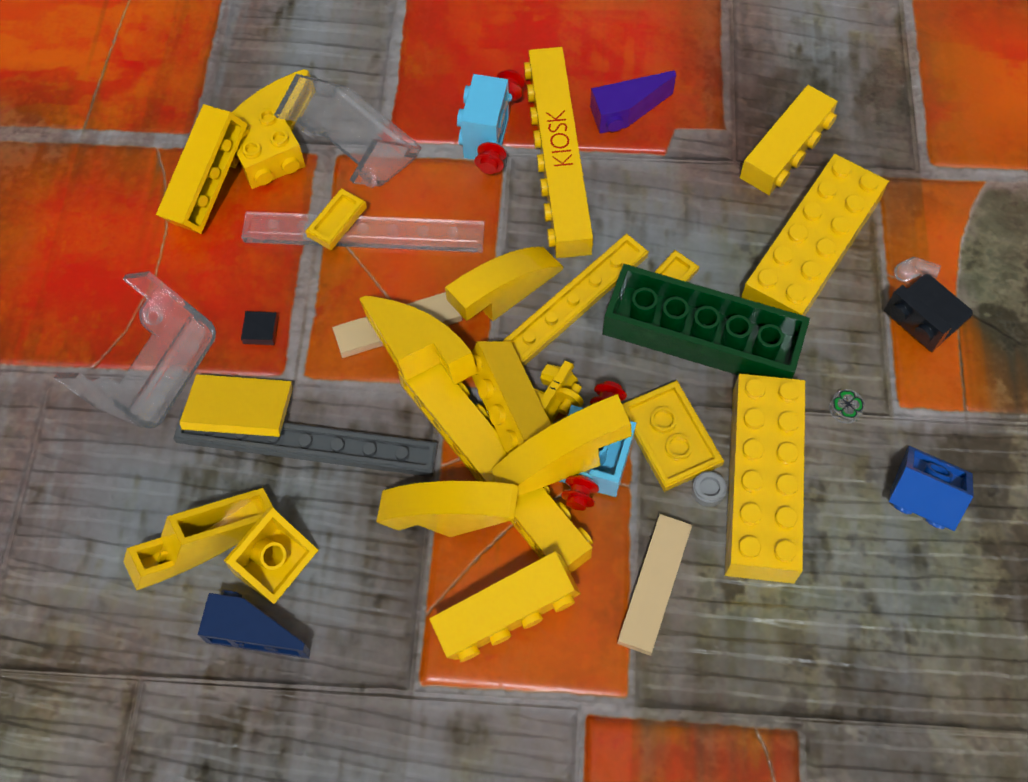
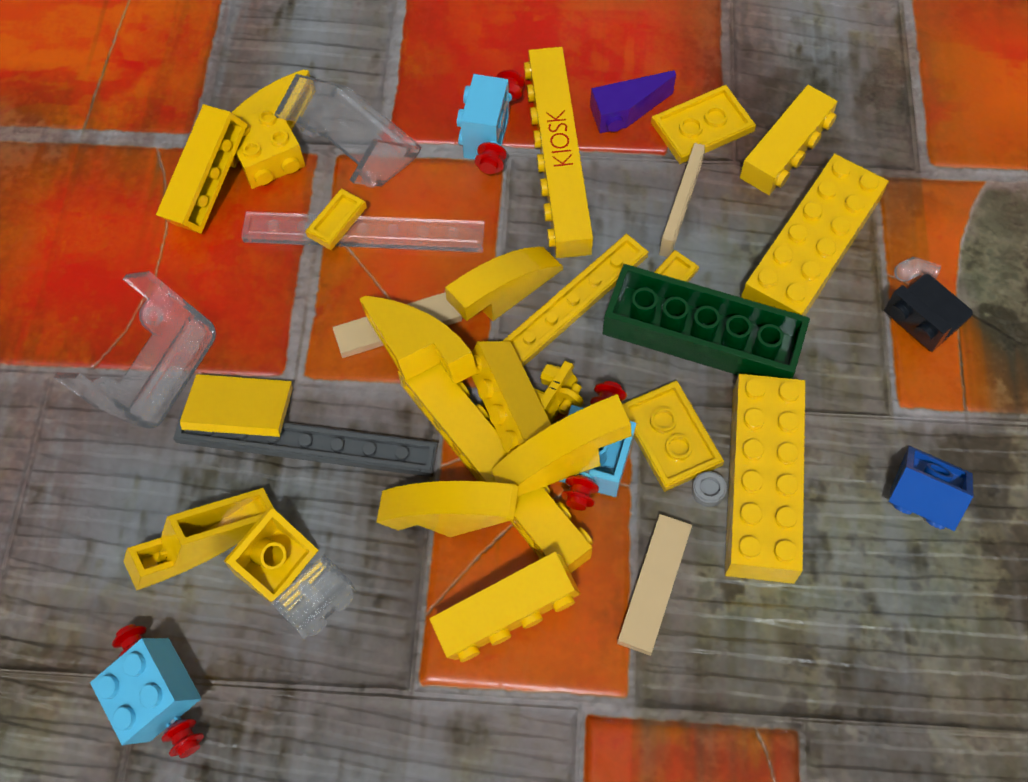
dark blue slope [198,590,310,659] -> none
black tile [241,311,278,345] -> none
clear tile [829,389,865,424] -> none
none -> medium azure brick [90,624,204,758]
none -> clear brick [271,555,356,640]
none -> yellow tile [651,85,756,164]
none -> tan tile [659,143,705,257]

